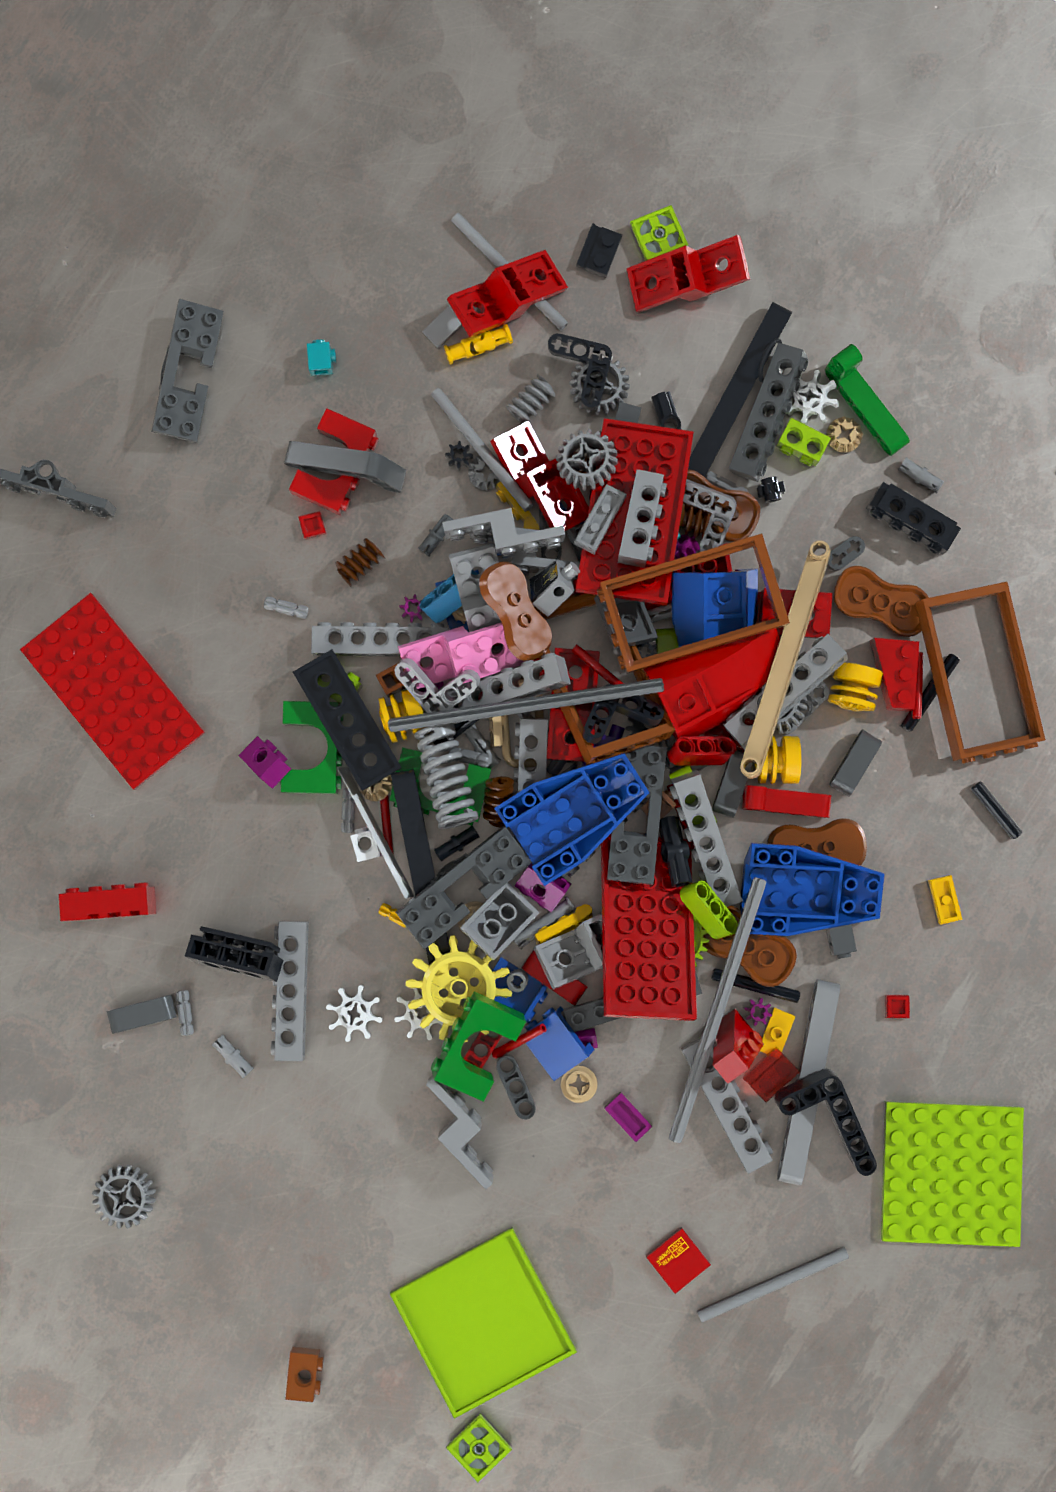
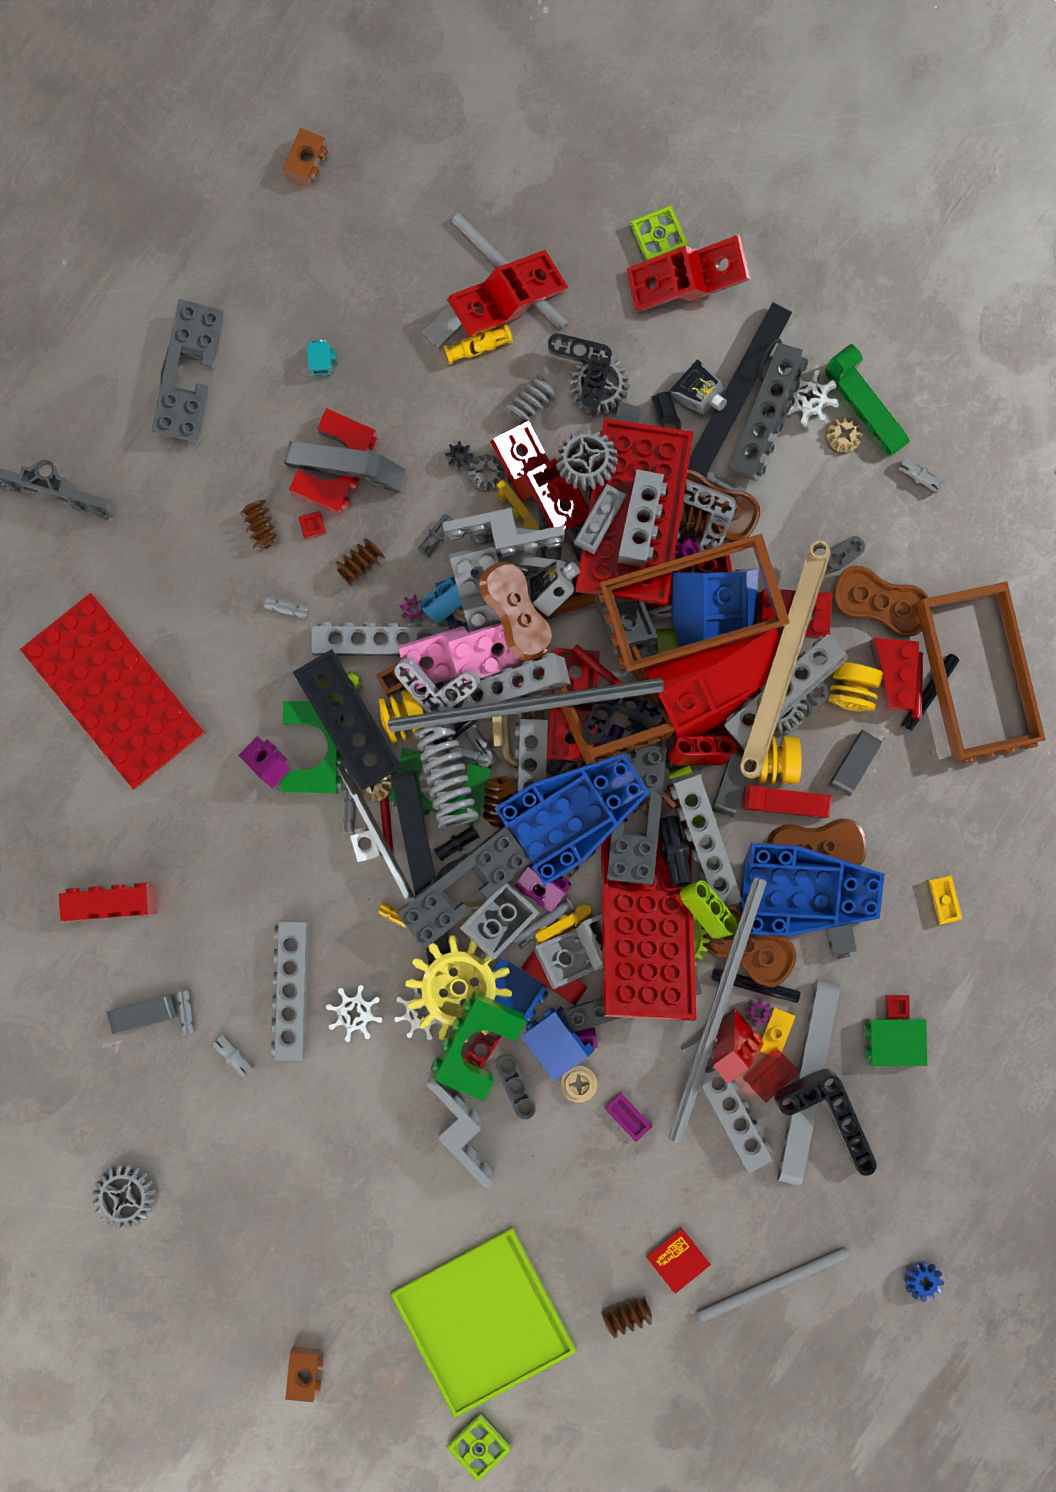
black brick [184,926,284,982] -> none
light grey piece [431,388,534,512] -> none
red piece [492,1023,547,1059] -> none
light grey bush [507,969,529,992] -> none
black plate [576,223,623,278] -> none
black gear [757,476,786,503] -> none
lime brick [776,418,831,466] -> none
black brick [866,482,961,555] -> none
lime plate [881,1101,1024,1247] -> none
black axle [971,781,1023,839] -> none
none -> reddish brown piece [240,500,281,551]
none -> dark orange brick [283,128,329,186]
none -> reddish brown piece [601,1295,652,1338]
none -> torso [670,359,727,414]
none -> green brick [863,1018,927,1067]
none -> blue gear [904,1261,944,1302]

